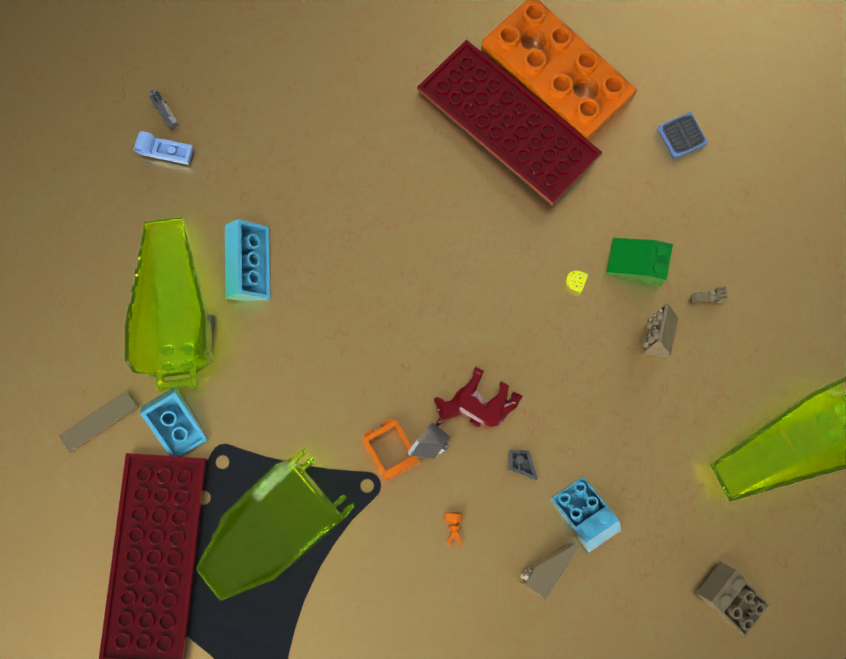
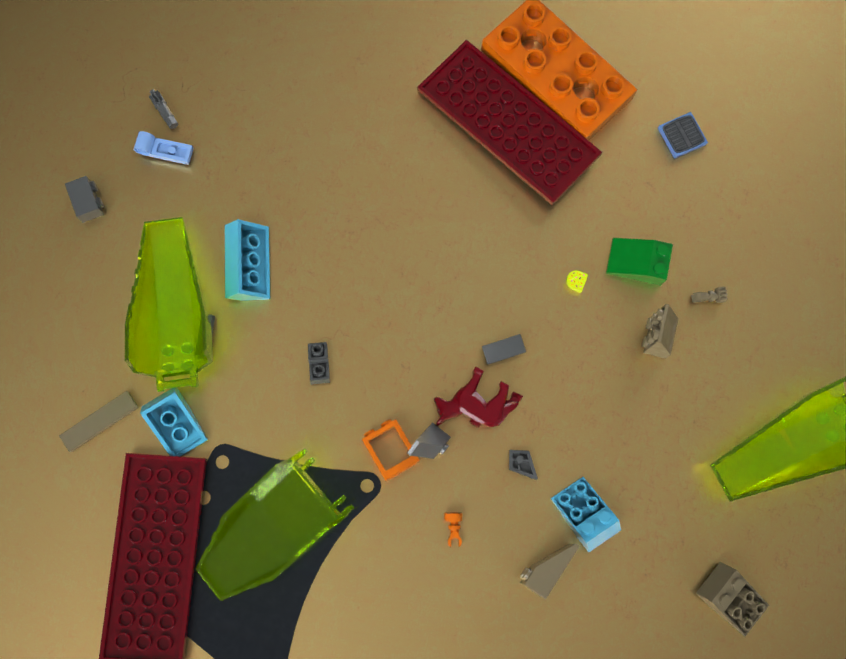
none -> dark grey brick [65,176,104,223]
none -> dark grey slope [308,342,330,384]
none -> dark grey slope [482,334,526,364]

